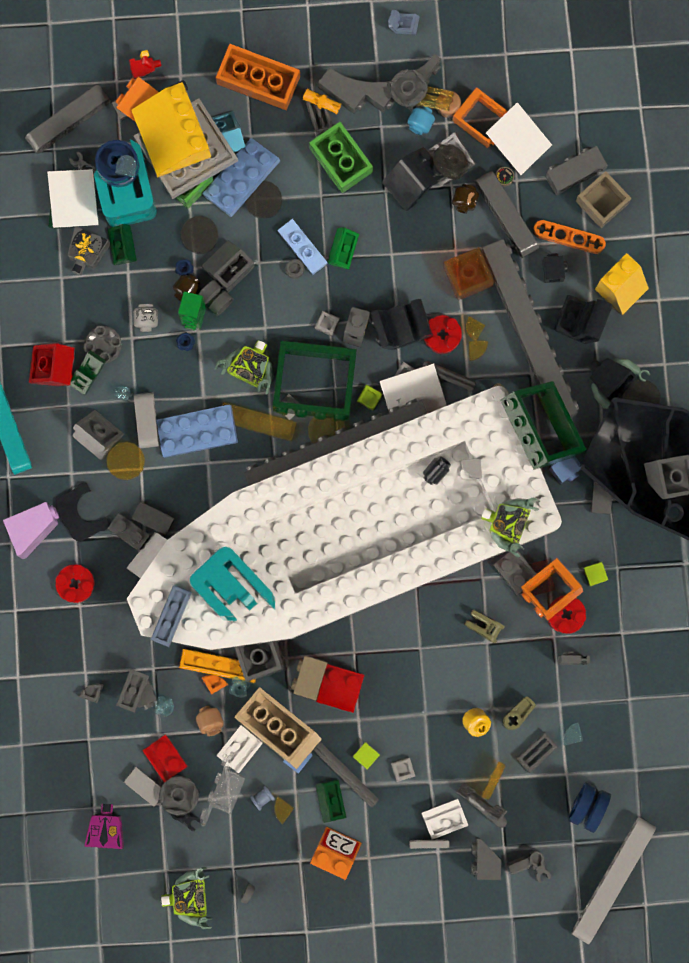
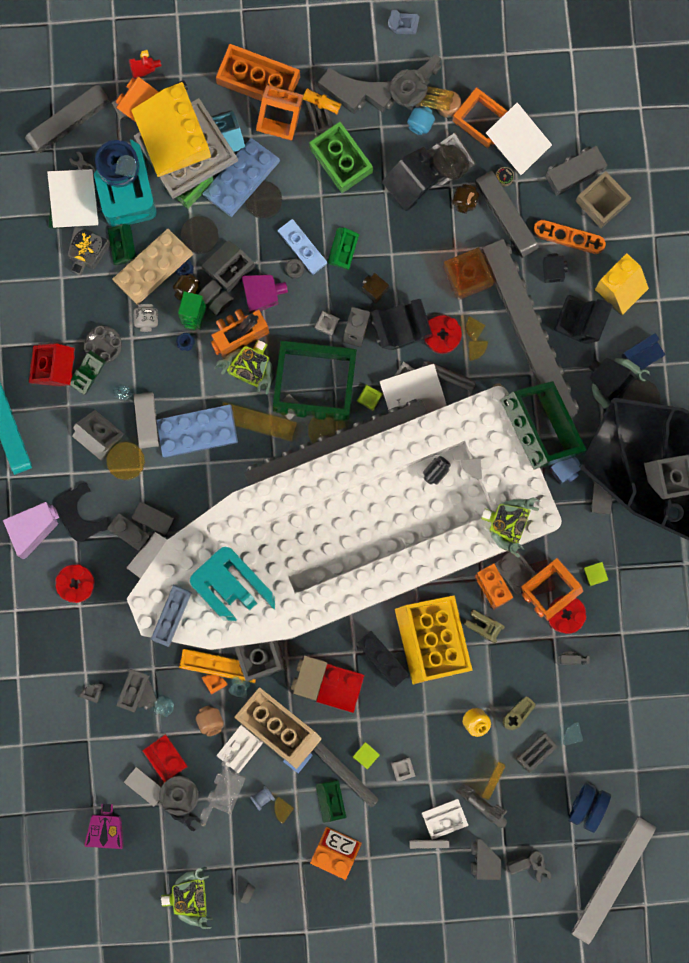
none -> tan plate [112,229,193,305]
none -> orange piece [211,309,269,358]
none -> magenta torso [242,275,288,314]
none -> orange window [256,85,303,140]
none -> black brick [356,631,410,688]
none -> dark brown brick [362,273,389,304]
none -> yellow slope [395,595,473,684]
none -> orange window [474,564,513,610]
none -> dark blue panel [621,333,665,370]

